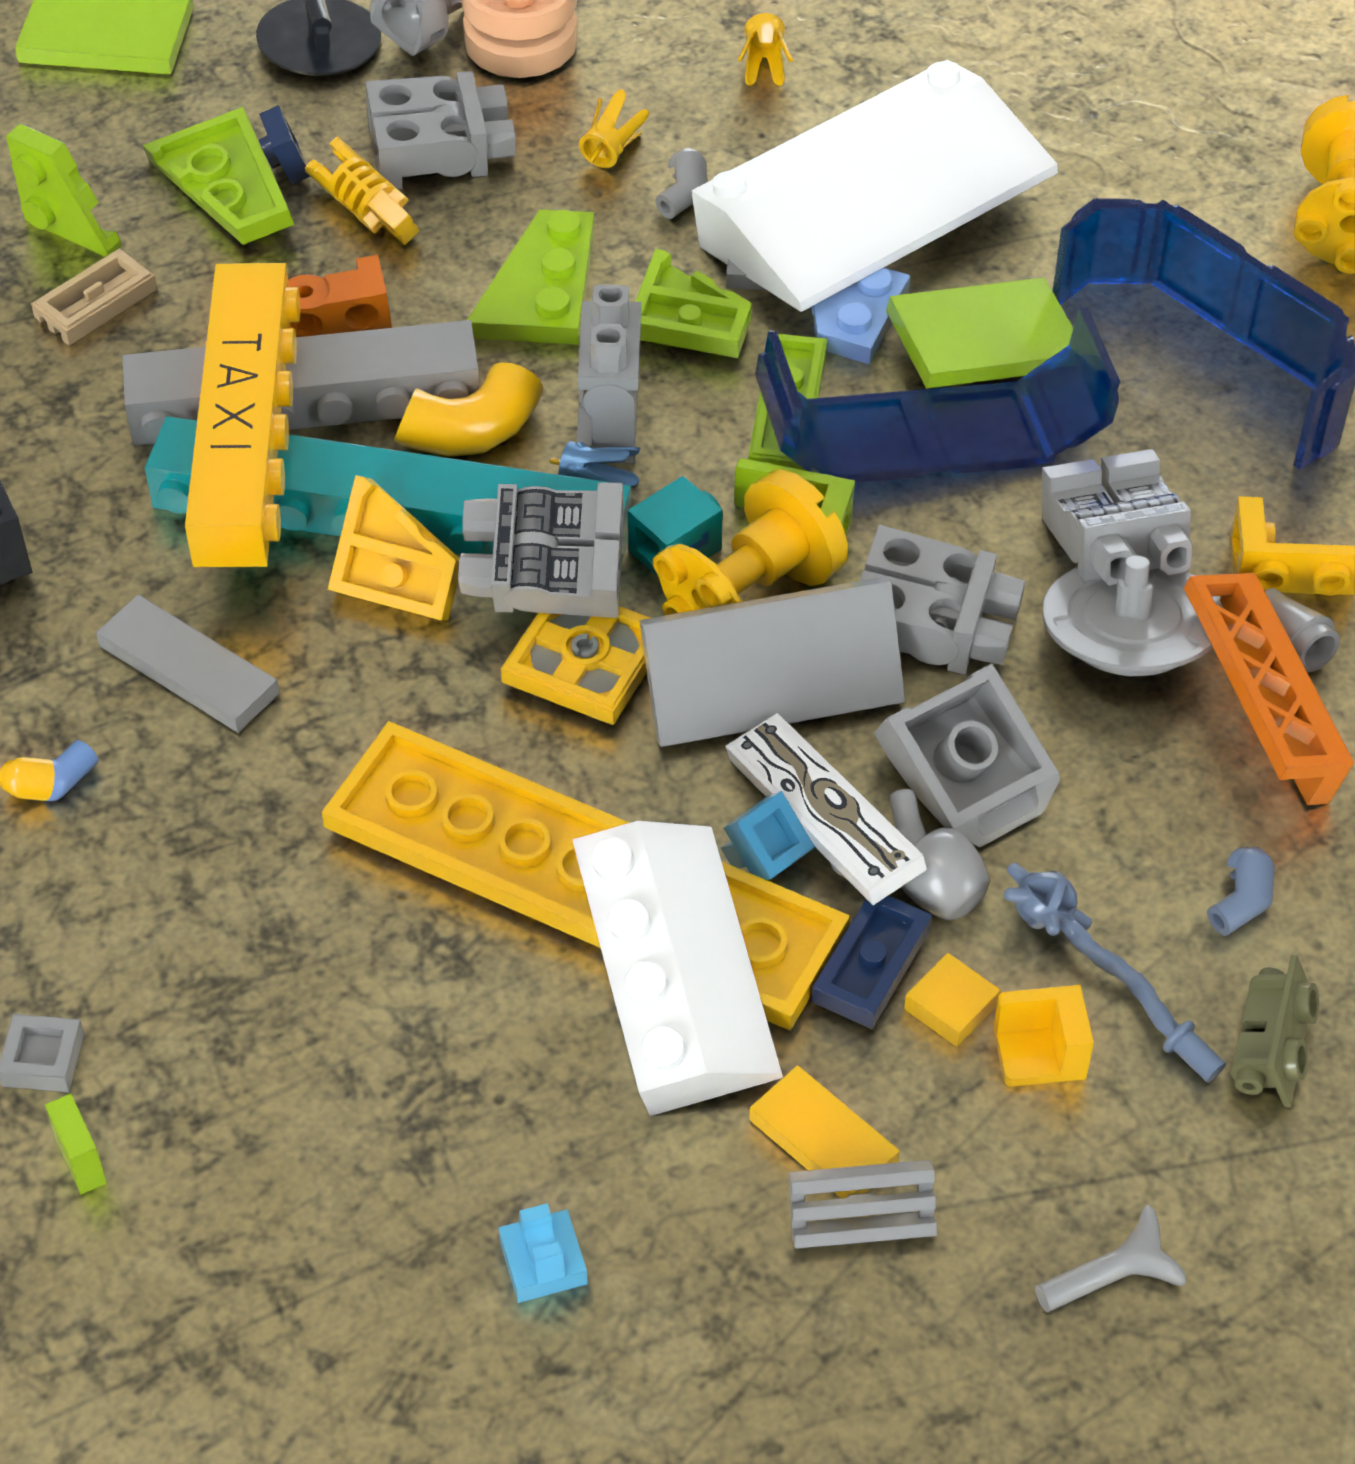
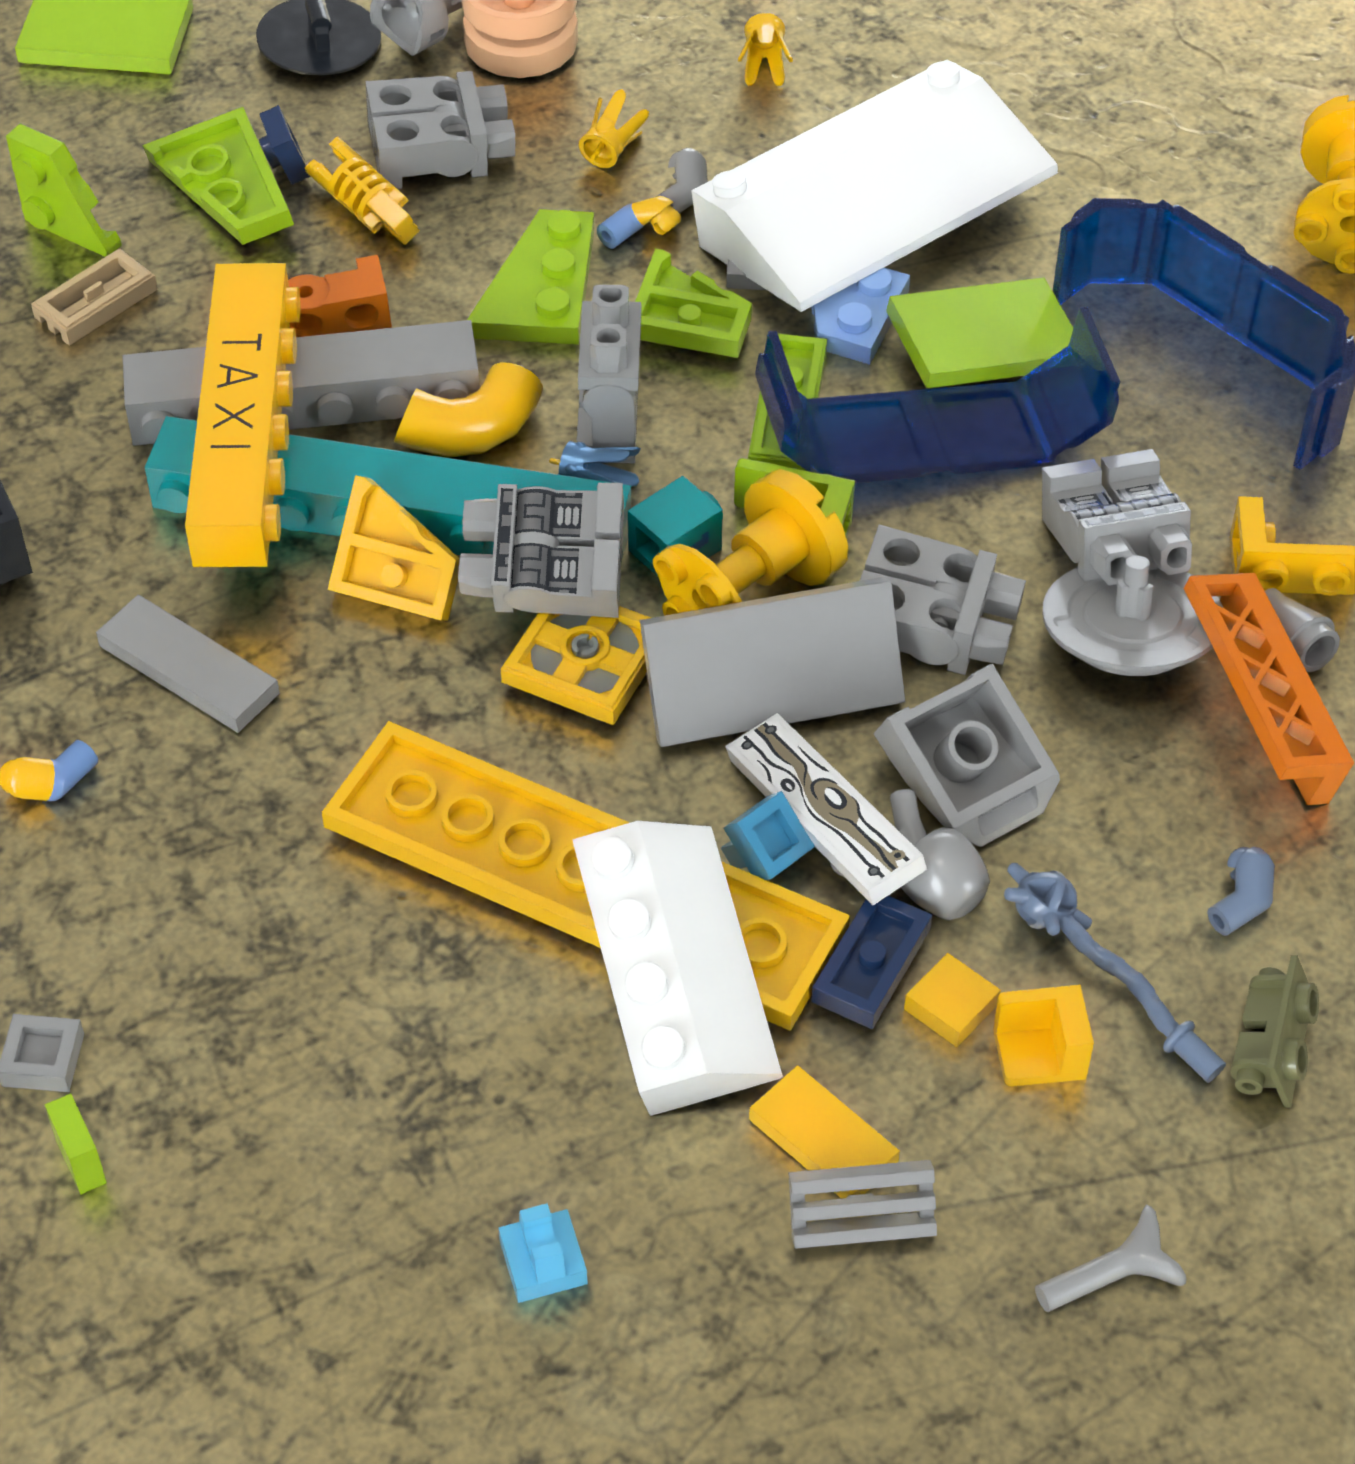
none -> arm [597,195,681,249]

